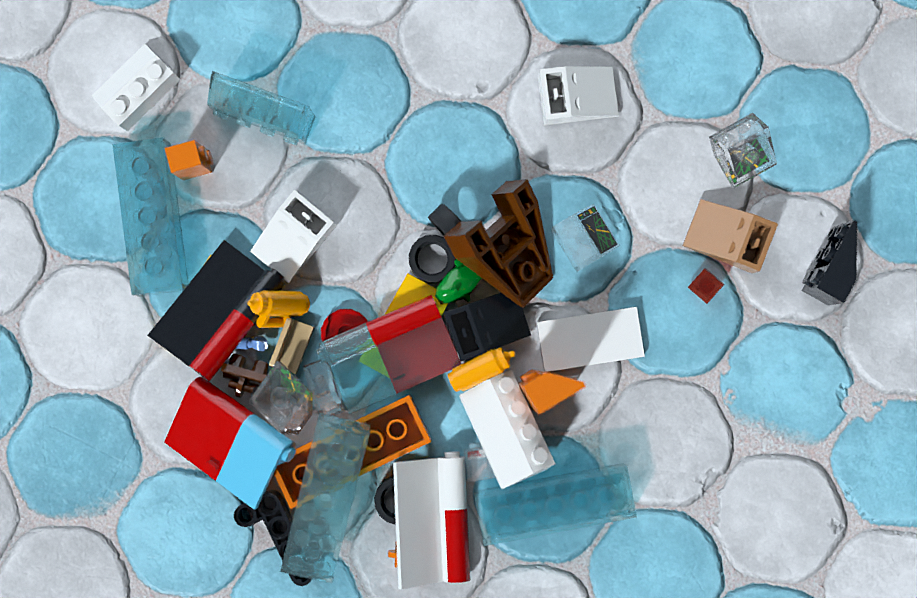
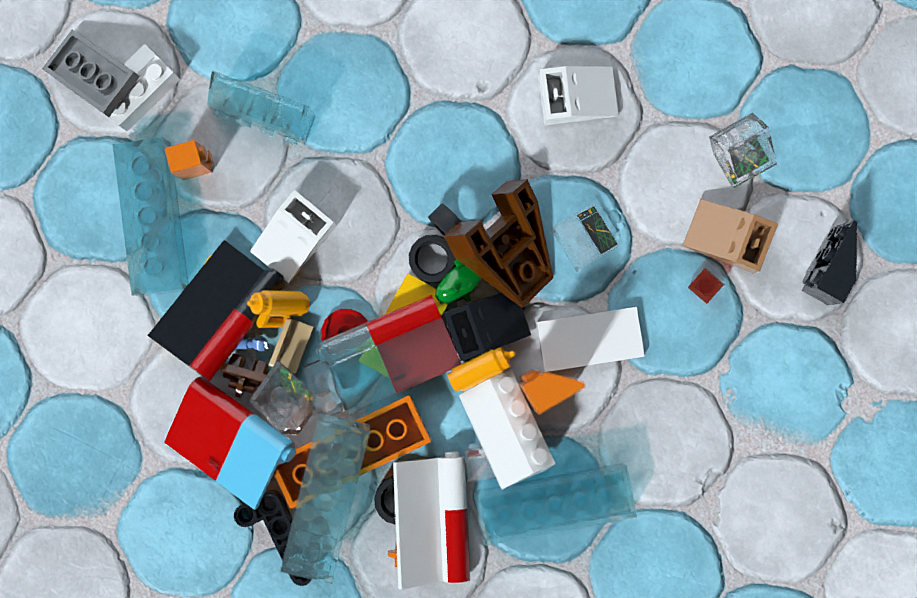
none -> plate [42,29,140,117]

